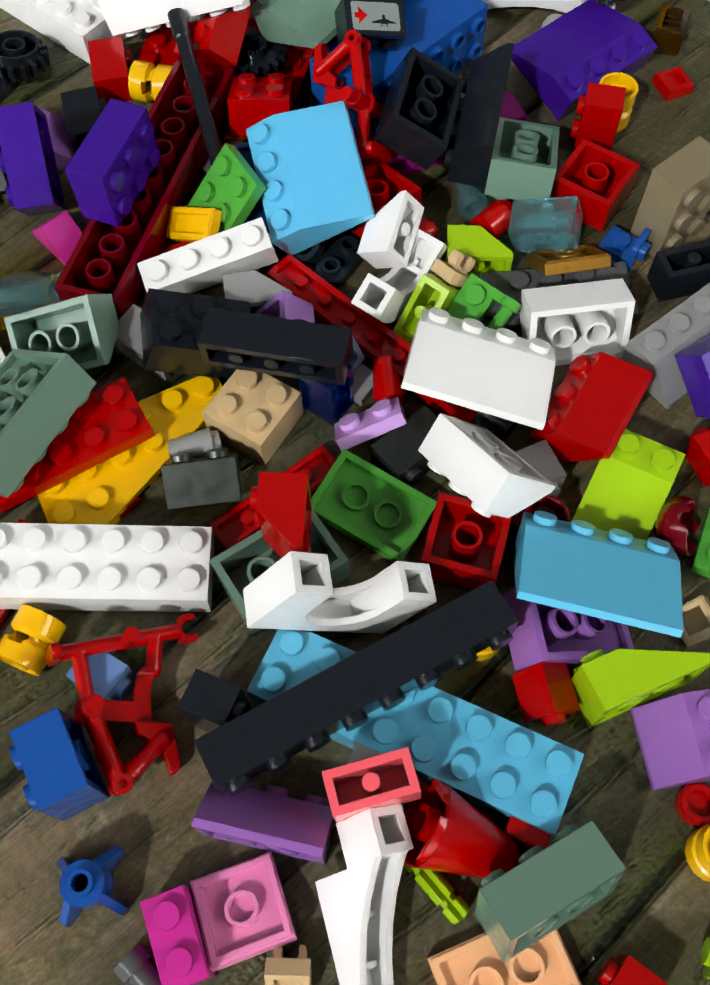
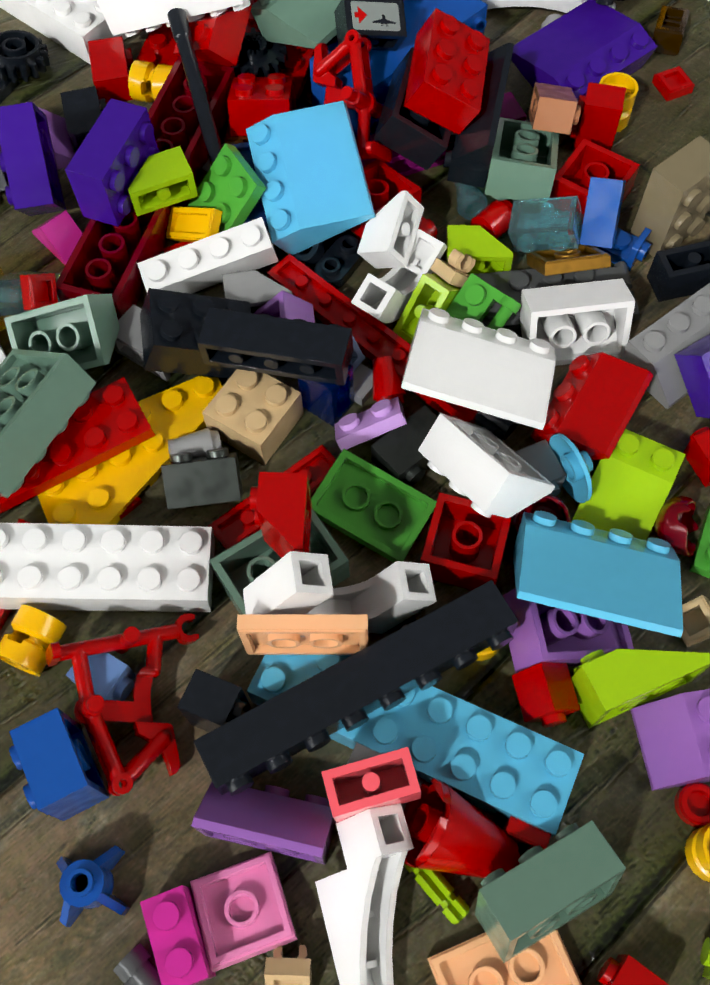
none -> red tile [20,273,58,310]
none -> lime slope [128,146,198,217]
none -> light nougat tile [237,614,368,655]
none -> red brick [404,8,490,135]
none -> nougat brick [528,82,581,135]
none -> medium azure dish [549,433,593,503]
none -> tile [579,177,626,249]

